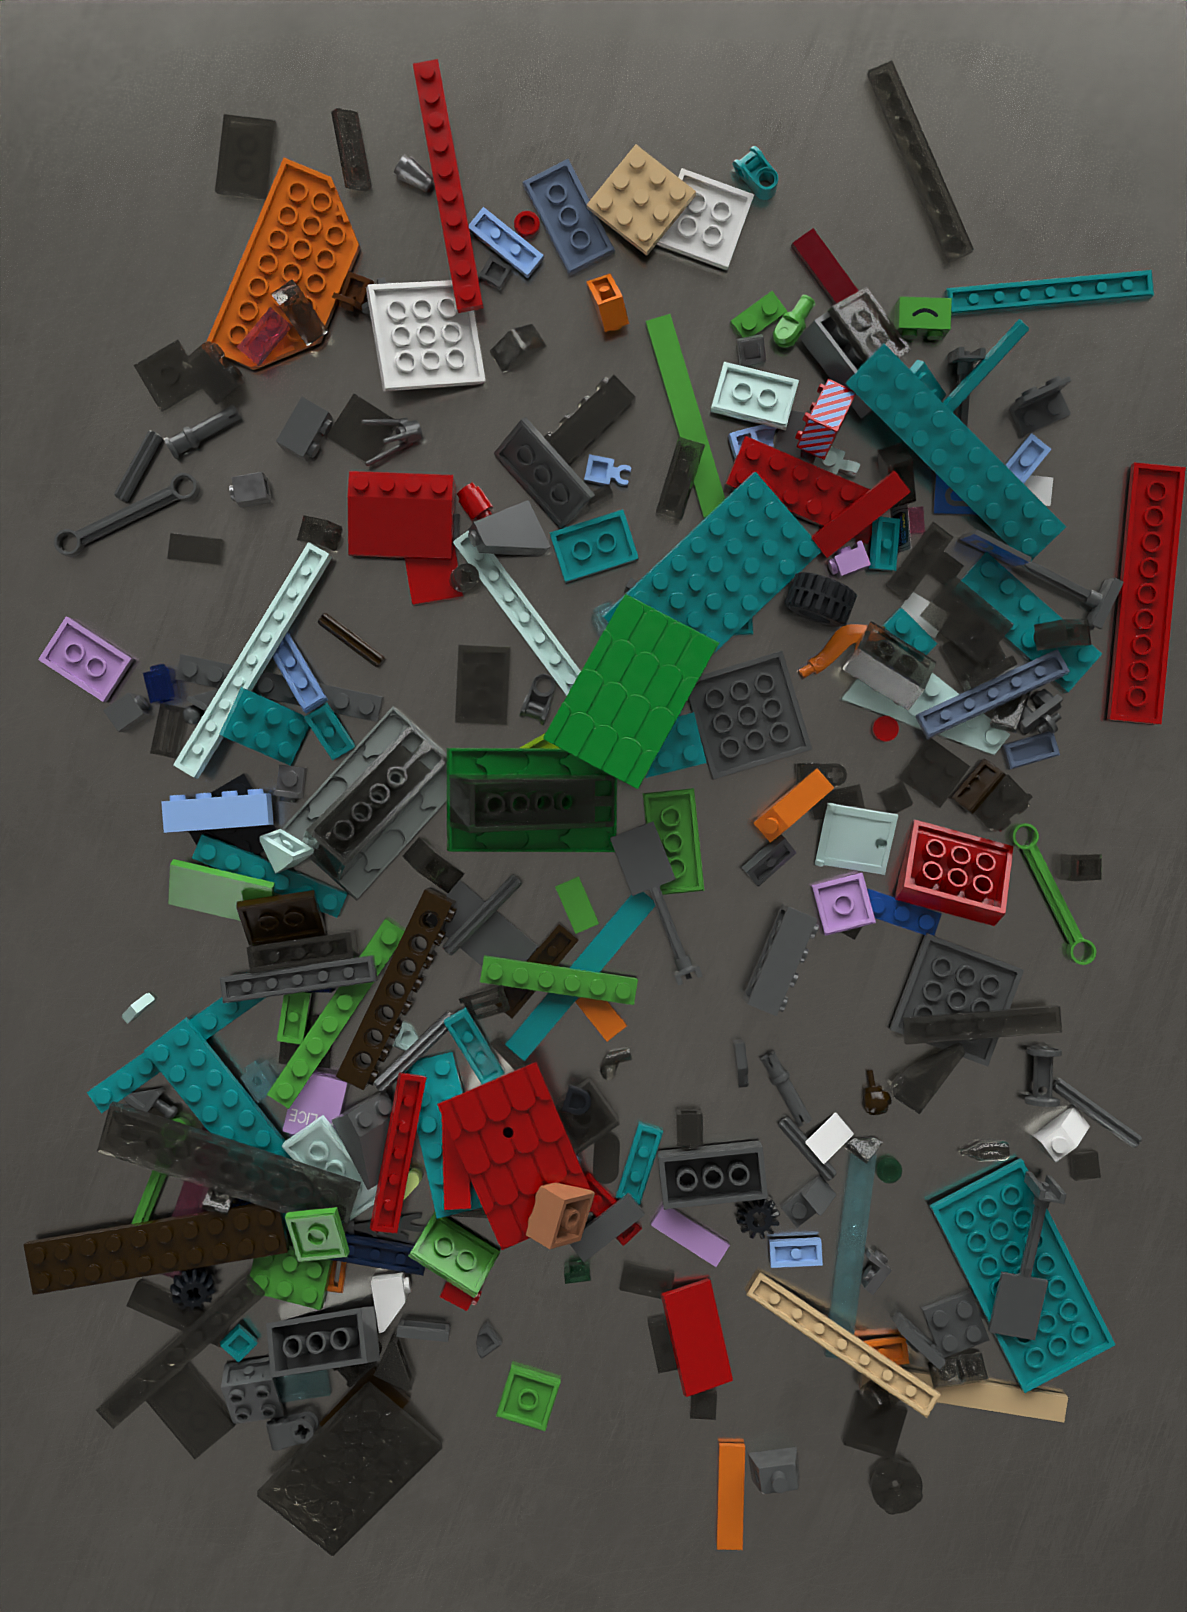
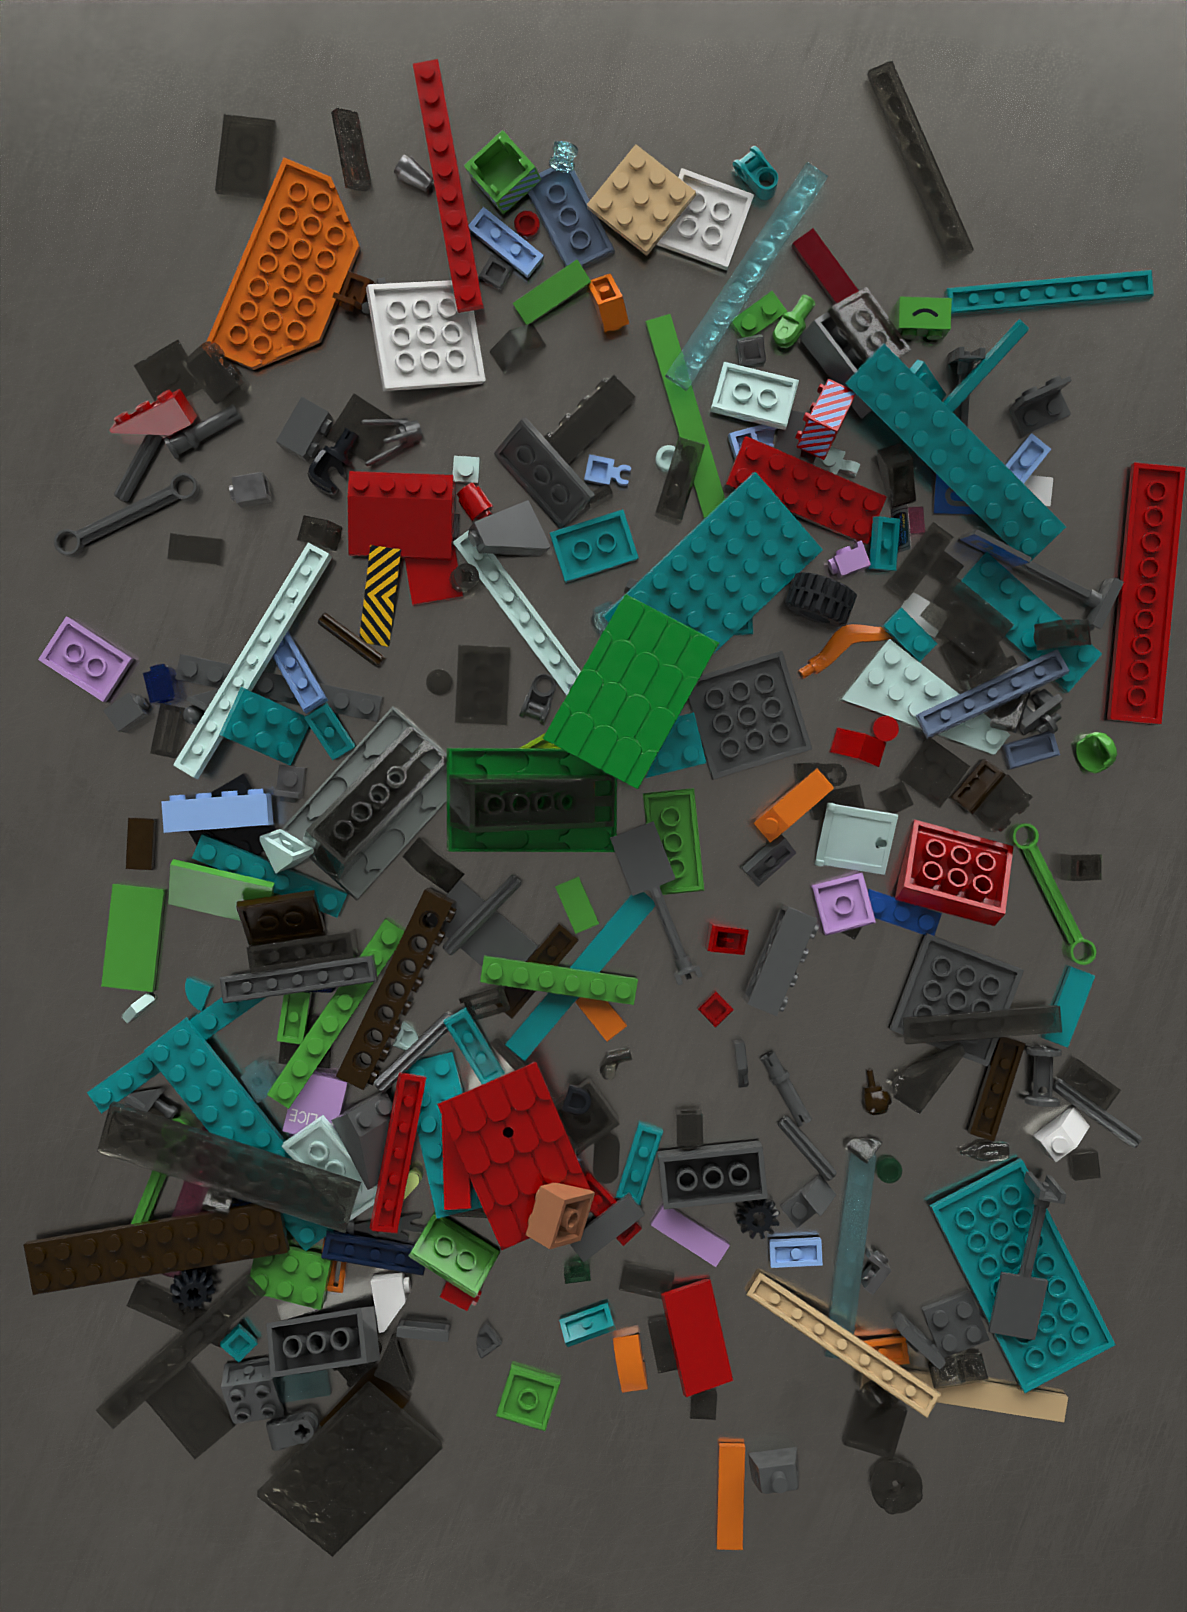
clear pink plate [237,307,292,366] -> none
clear smoke slope [271,279,329,346] -> none
bright green tile [285,1207,350,1262] -> none
white sticker [805,1112,854,1164] -> none
red tile [812,471,911,558] -> none
clear smoke slope [842,621,936,710] -> none
none -> bright green tile [101,884,166,992]
none -> slope [109,389,197,435]
none -> dark brown tile [126,818,156,870]
none -> teal tile [185,977,213,1011]
none -> black piece [307,427,359,496]
none -> sticker [359,545,401,647]
none -> clear smoke plate [426,669,452,695]
none -> light aqua plate [453,456,480,485]
none -> bright green container [464,130,542,215]
none -> bright green tile [513,259,592,327]
none -> clear light blue wheel [549,141,578,173]
none -> teal plate [559,1302,616,1347]
none -> orange slope [613,1334,648,1393]
none -> light aqua tile [656,445,682,473]
none -> clear light blue plate [665,162,828,391]
none -> red tile [697,990,734,1028]
none -> red slope [705,923,749,955]
none -> red slope [830,728,886,767]
none -> dark brown plate [968,1035,1026,1142]
none -> teal tile [1041,966,1095,1048]
none -> clear smoke plate [1062,1058,1121,1111]
none -> bright green hair [1076,732,1117,773]

